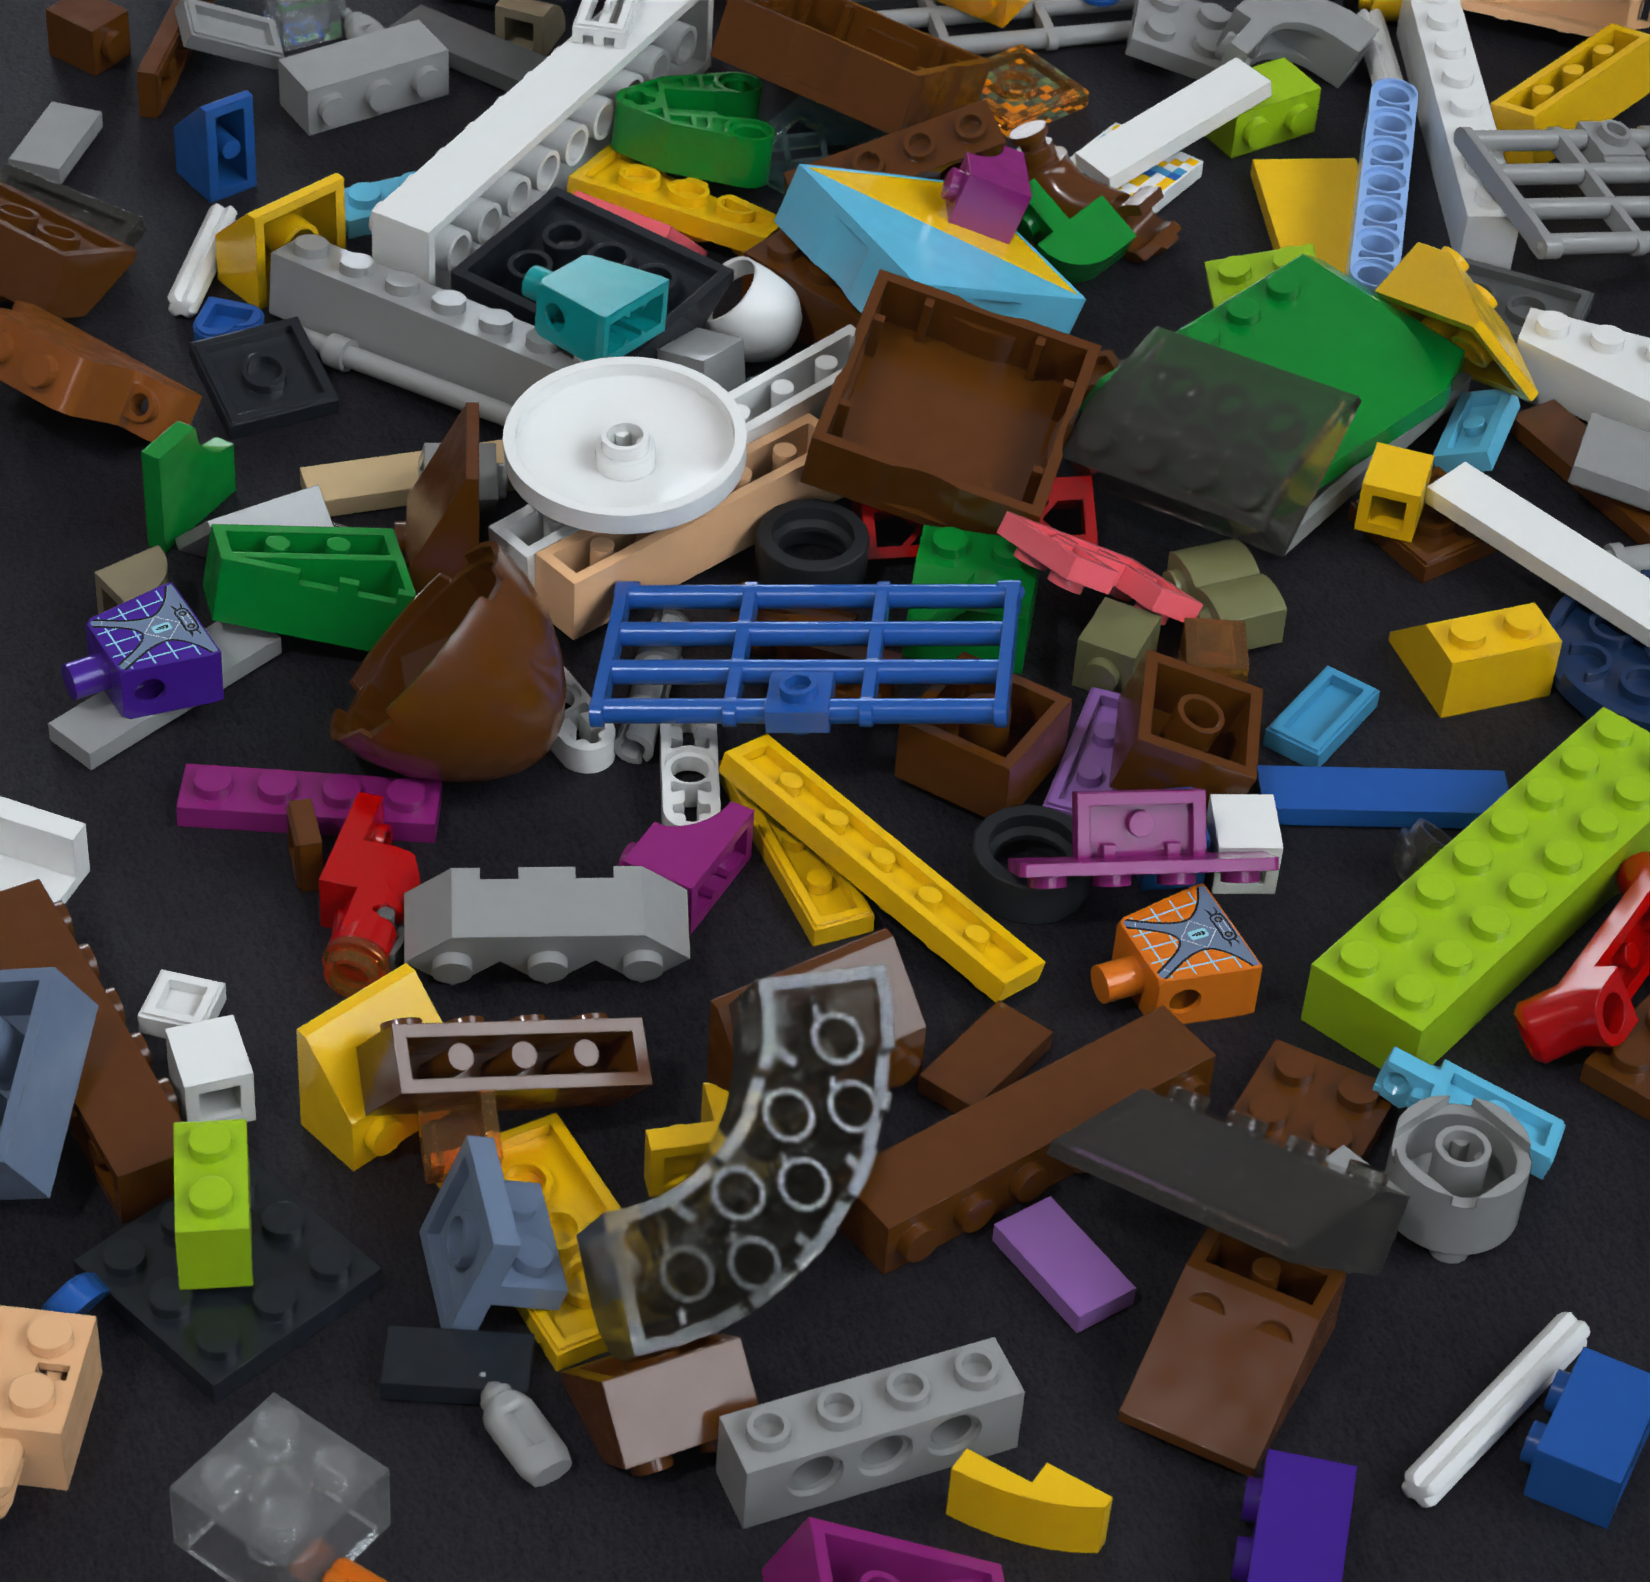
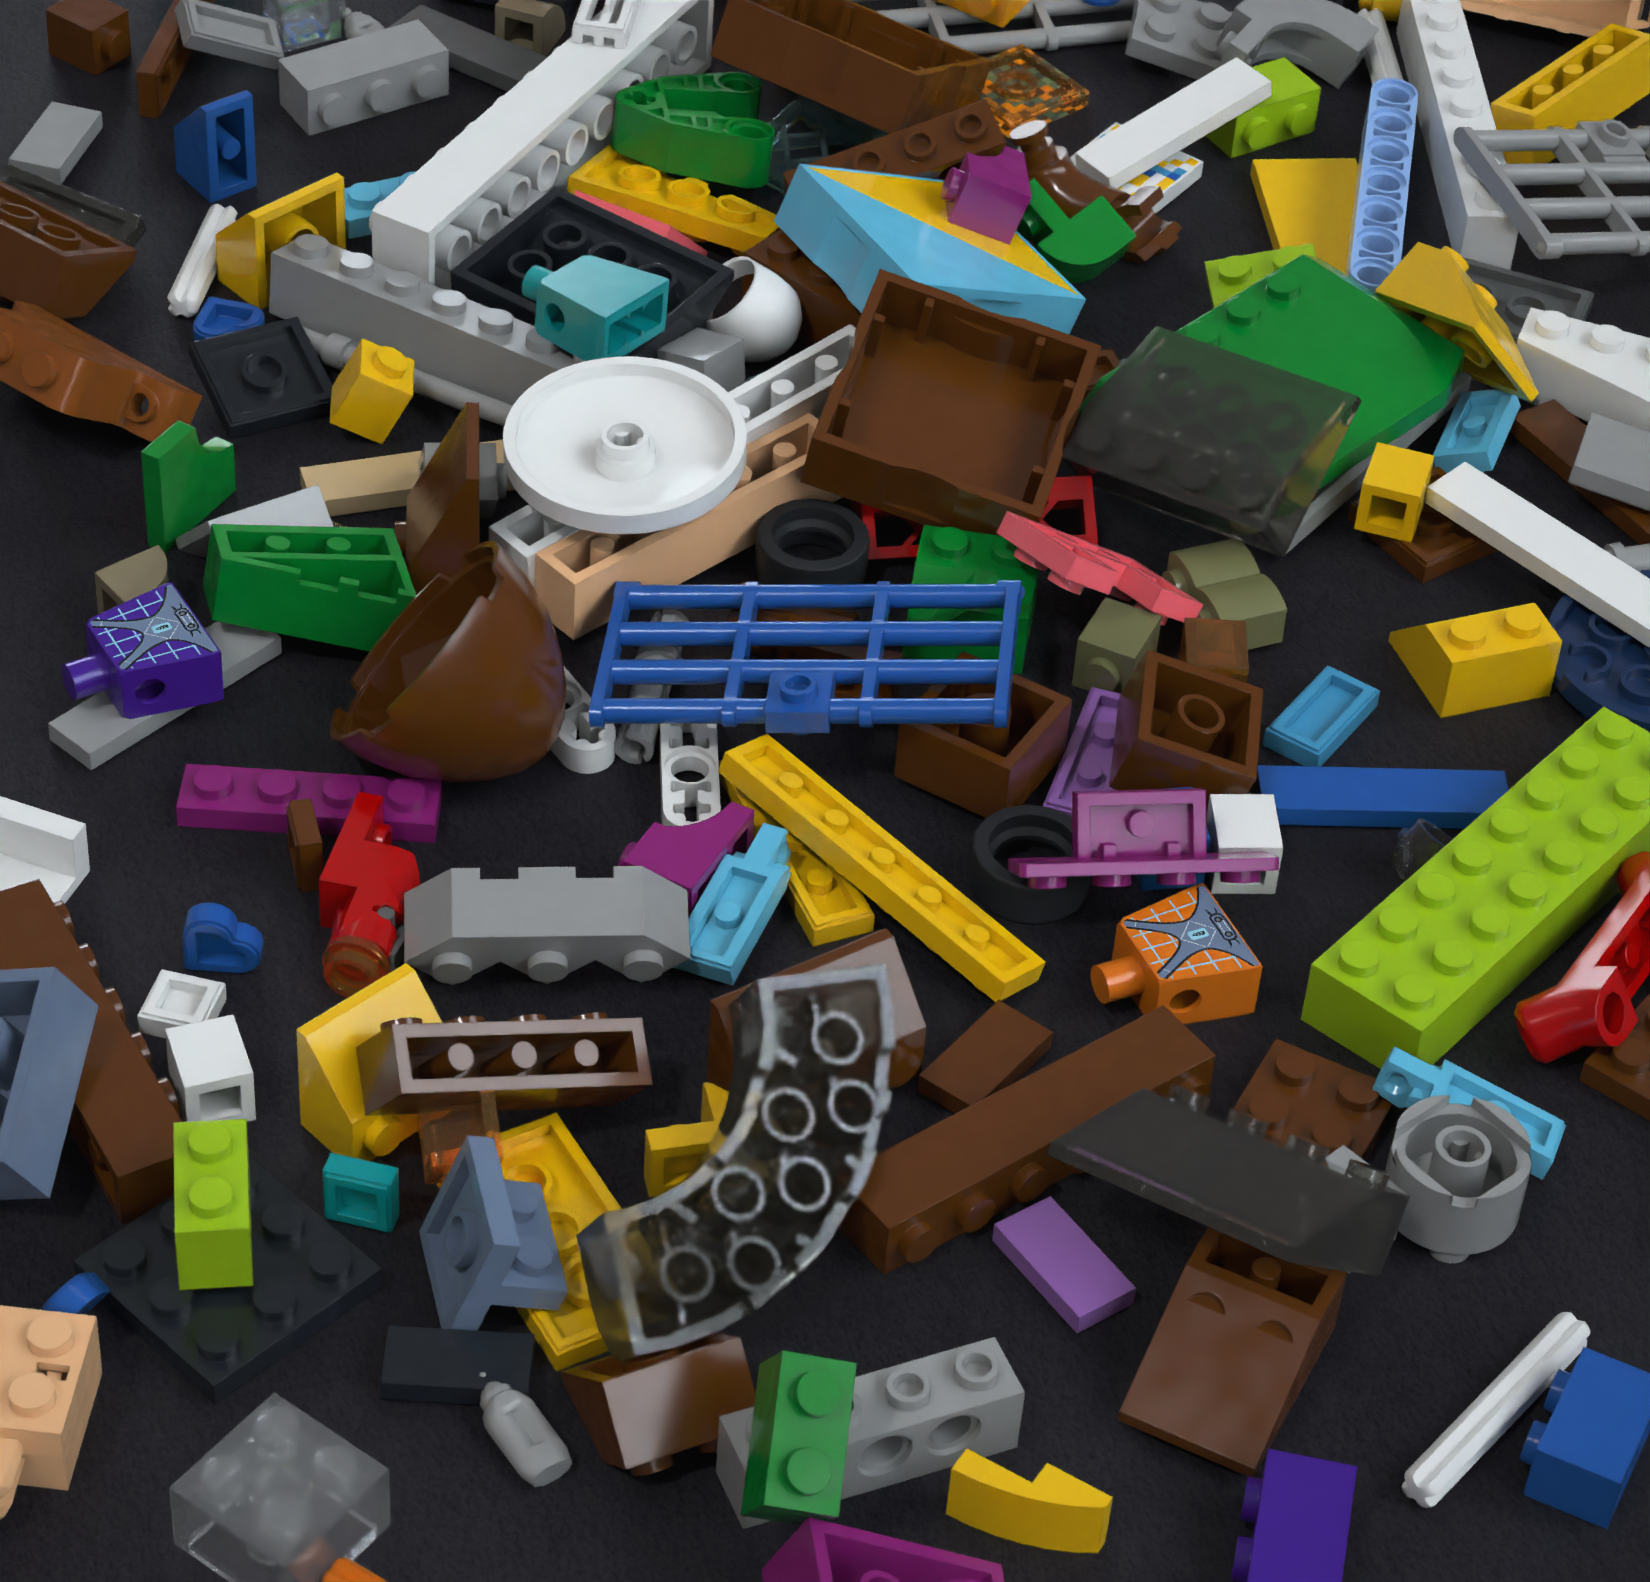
none -> blue tile [183,903,264,973]
none -> teal tile [322,1153,400,1233]
none -> yellow brick [330,338,414,444]
none -> medium azure hinge [673,823,791,986]
none -> green brick [740,1350,857,1525]

